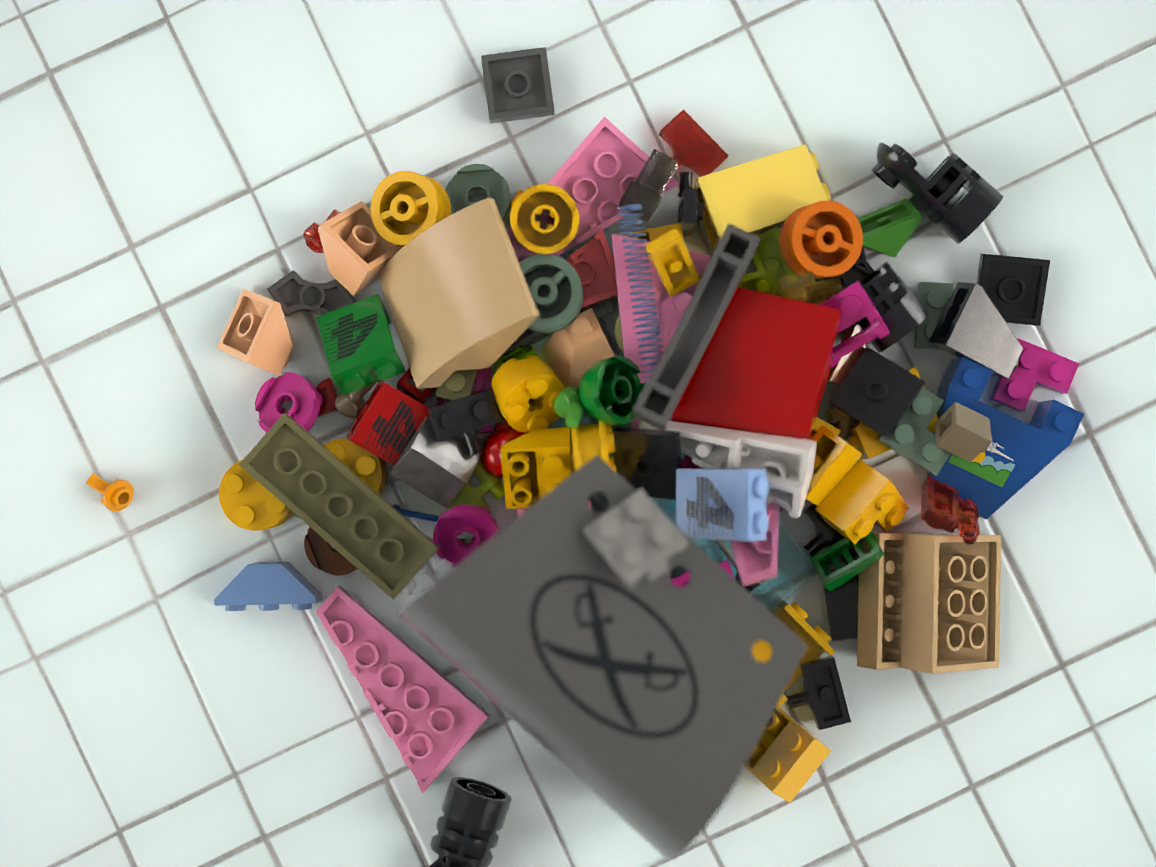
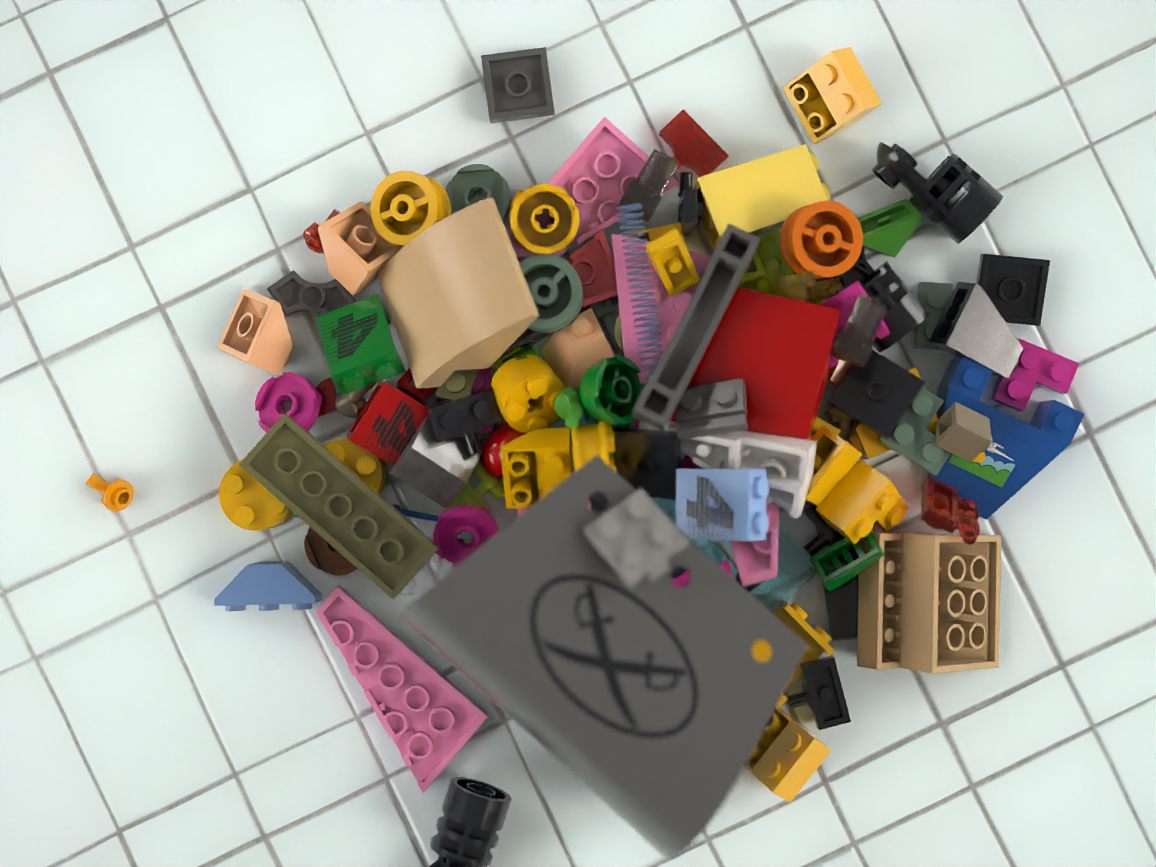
none -> dark grey plate [676,379,748,440]
none -> yellow slope [783,47,882,144]
none -> clear smoke piece [831,295,887,368]

